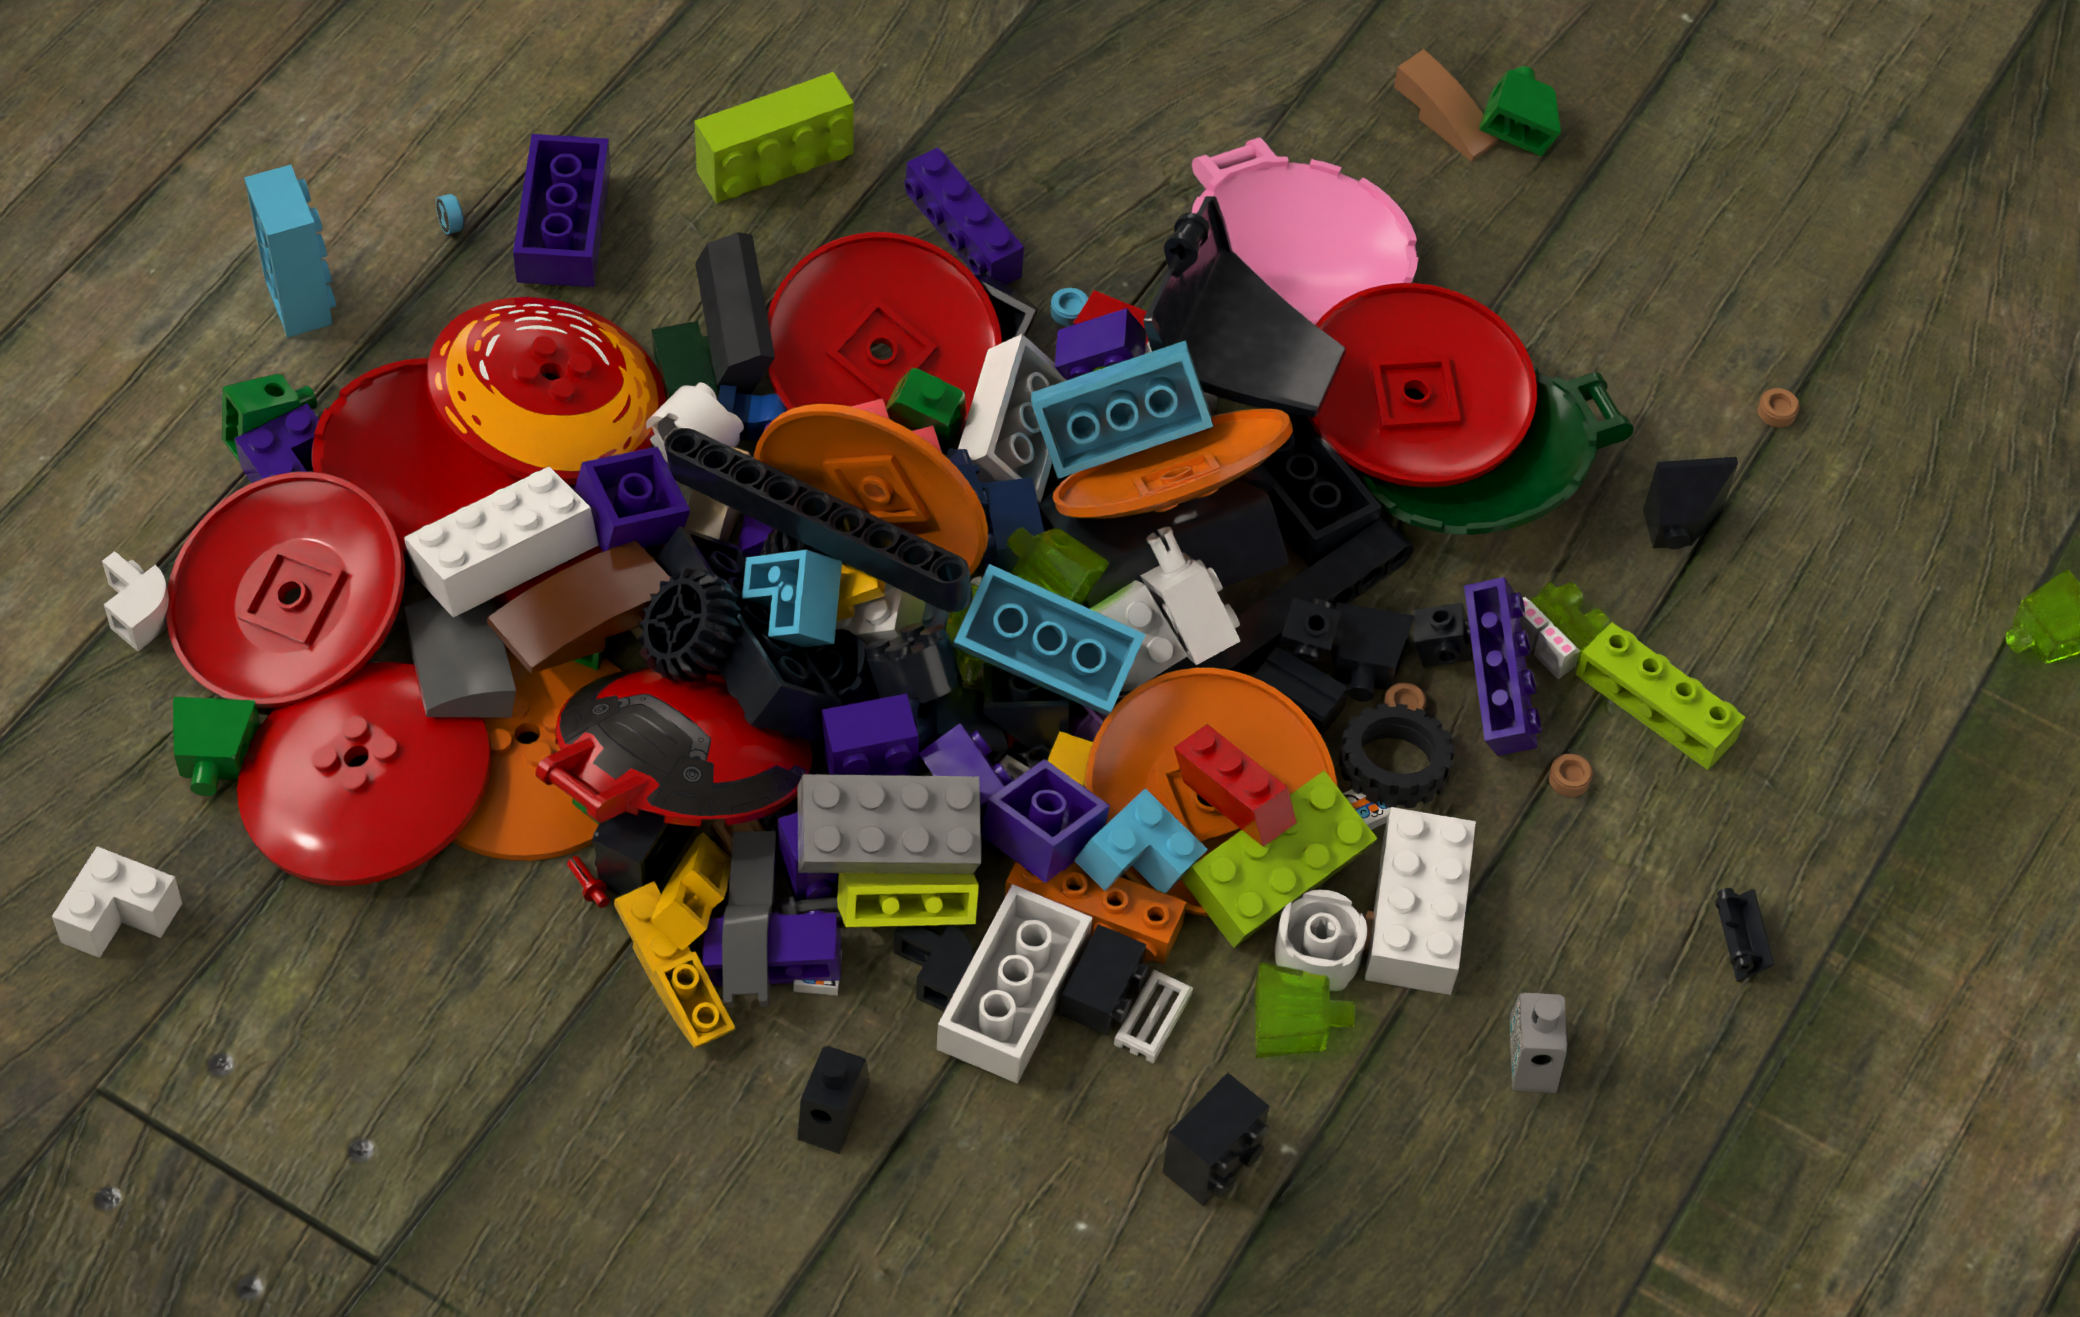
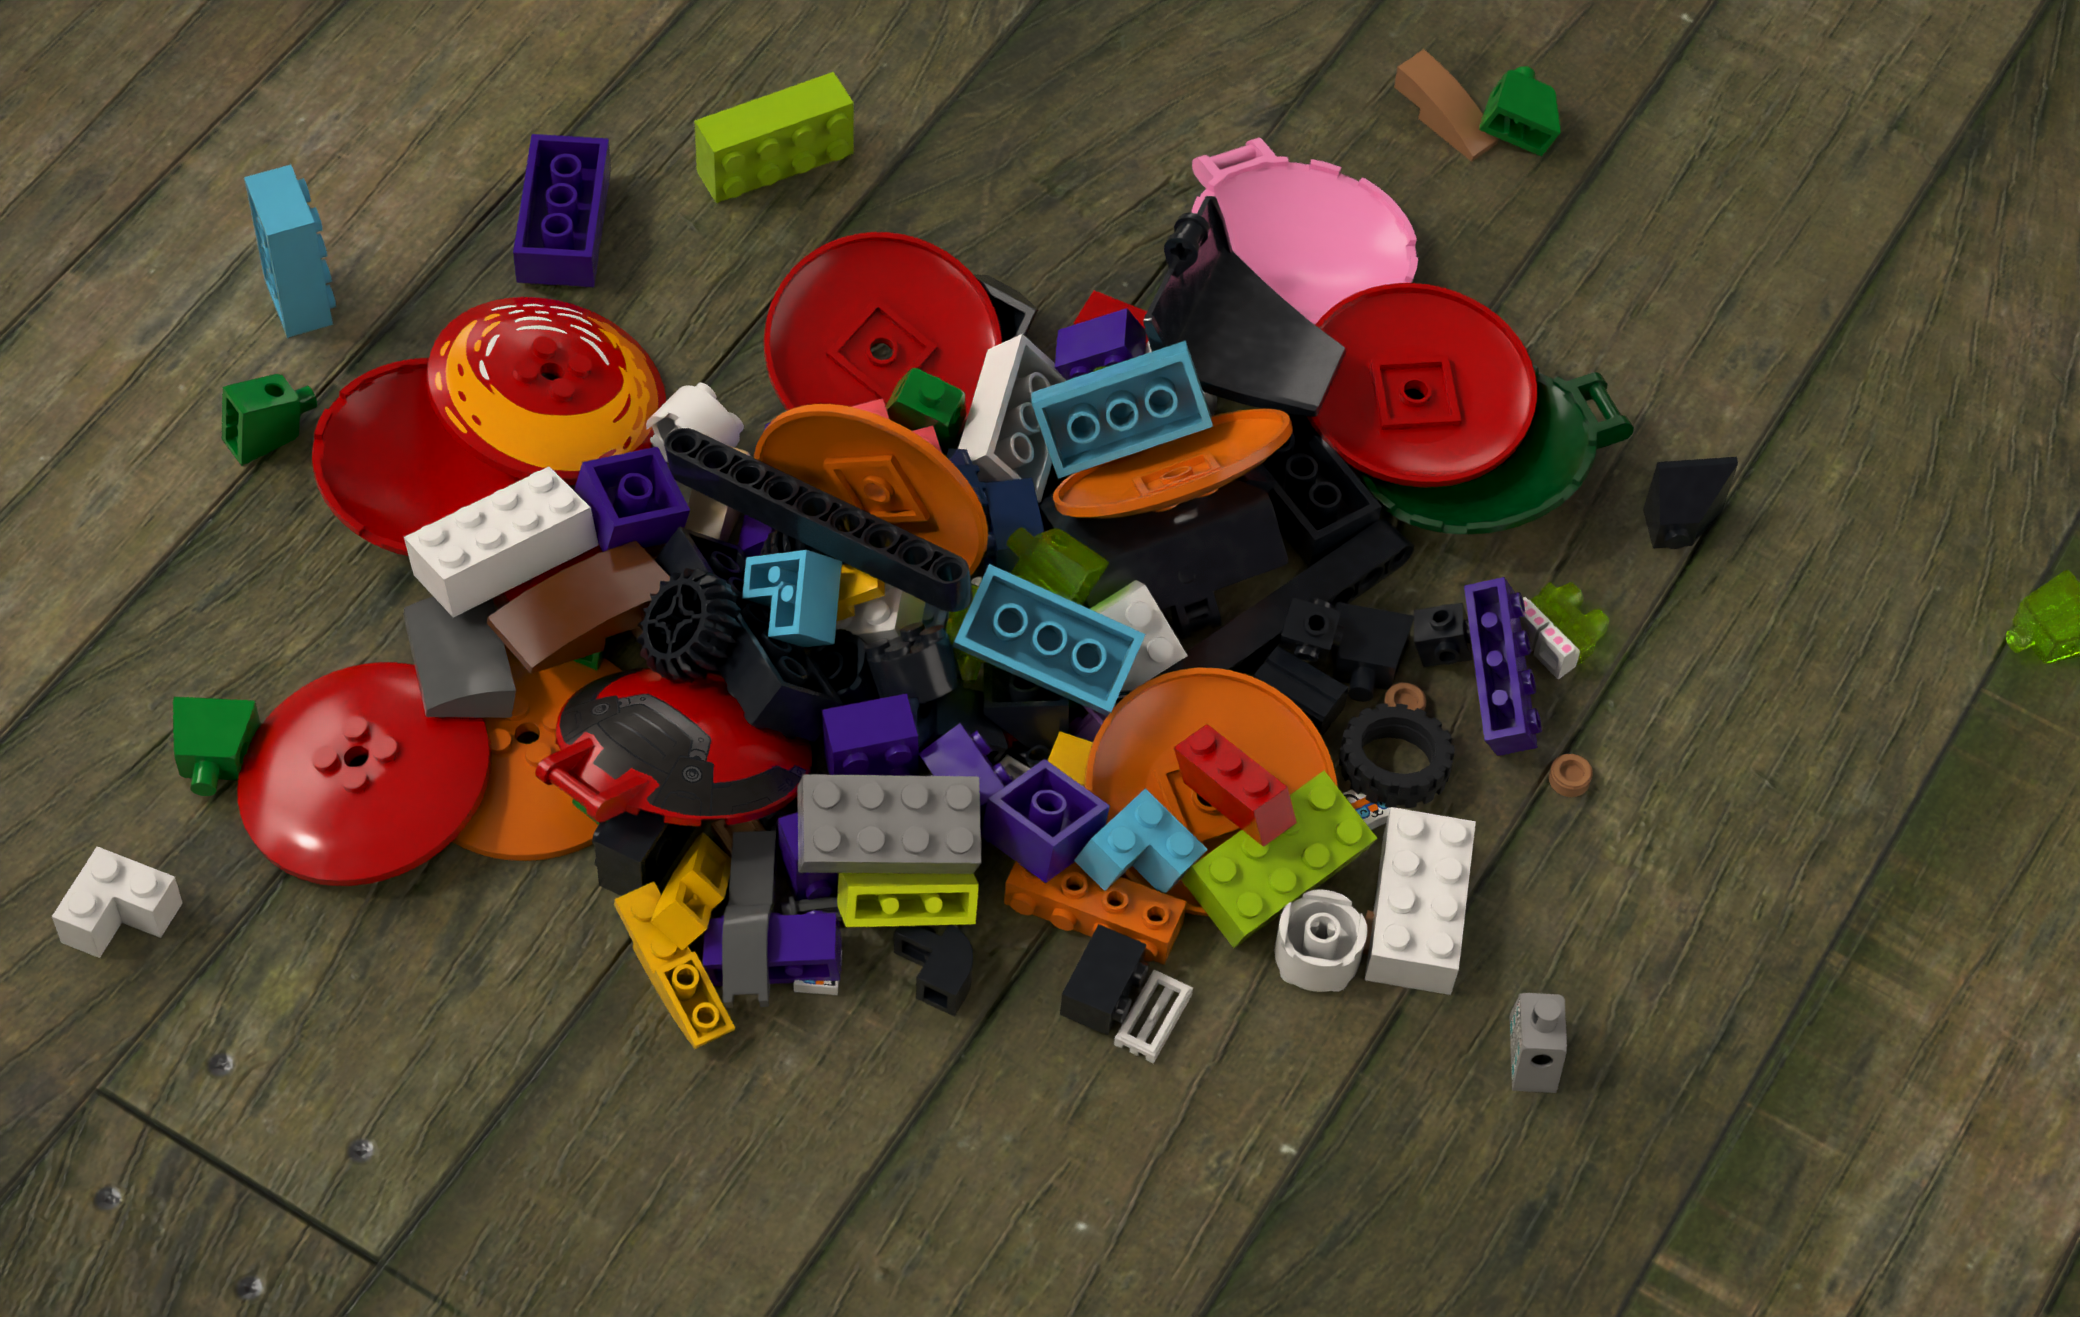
white brick [102,551,169,652] -> none
red dish [166,472,405,708] -> none
dark purple brick [234,404,319,483] -> none
medium azure tile [436,194,464,235] -> none
red piece [567,856,610,908] -> none
clear green brick [651,321,719,401] -> none
black piece [695,232,775,395] -> none
leg [718,385,788,441] -> none
black torso [797,1046,870,1154] -> none
dark purple brick [904,147,1024,285] -> none
white brick [937,884,1092,1084] -> none
medium azure tile [1050,288,1088,327] -> none
white brick [1140,527,1240,665] -> none
black brick [1162,1073,1270,1206] -> none
clear neon green torso [1255,963,1355,1058] -> none
lime brick [1575,622,1746,770] -> none
black hinge [1715,888,1775,982] -> none
medium nougat tile [1758,388,1799,428] -> none

